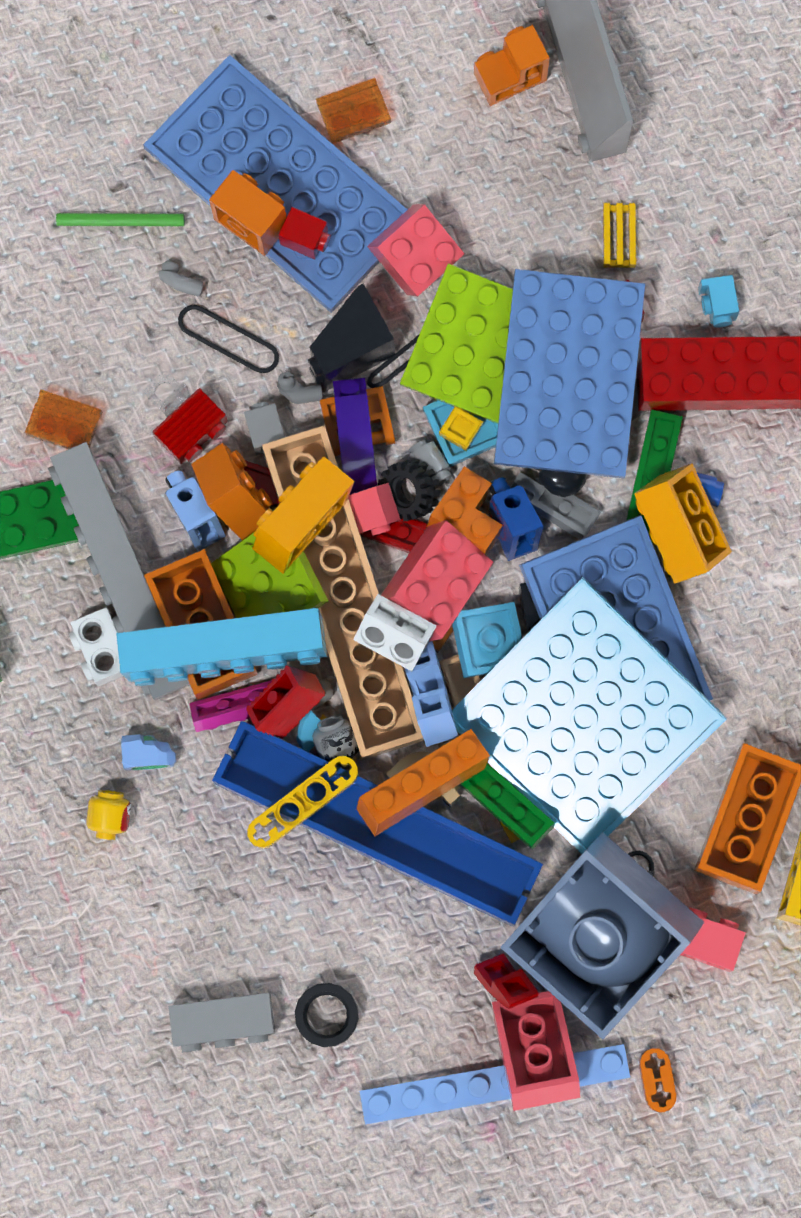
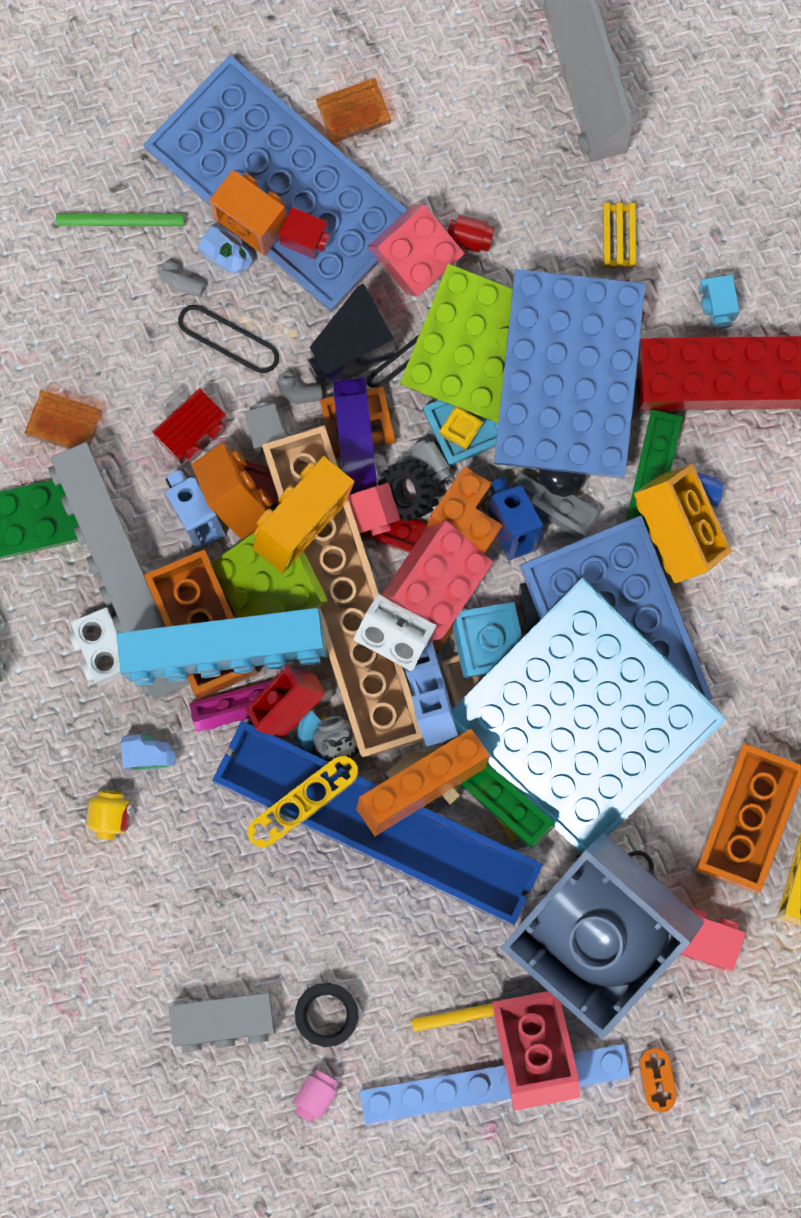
orange brick [474,25,550,106] -> none
red slope [474,953,539,1009] -> none
none -> light blue rock [198,222,253,274]
none -> bright pink brick [292,1070,339,1123]
none -> yellow bar [411,1003,493,1032]
none -> red brick [447,214,495,253]

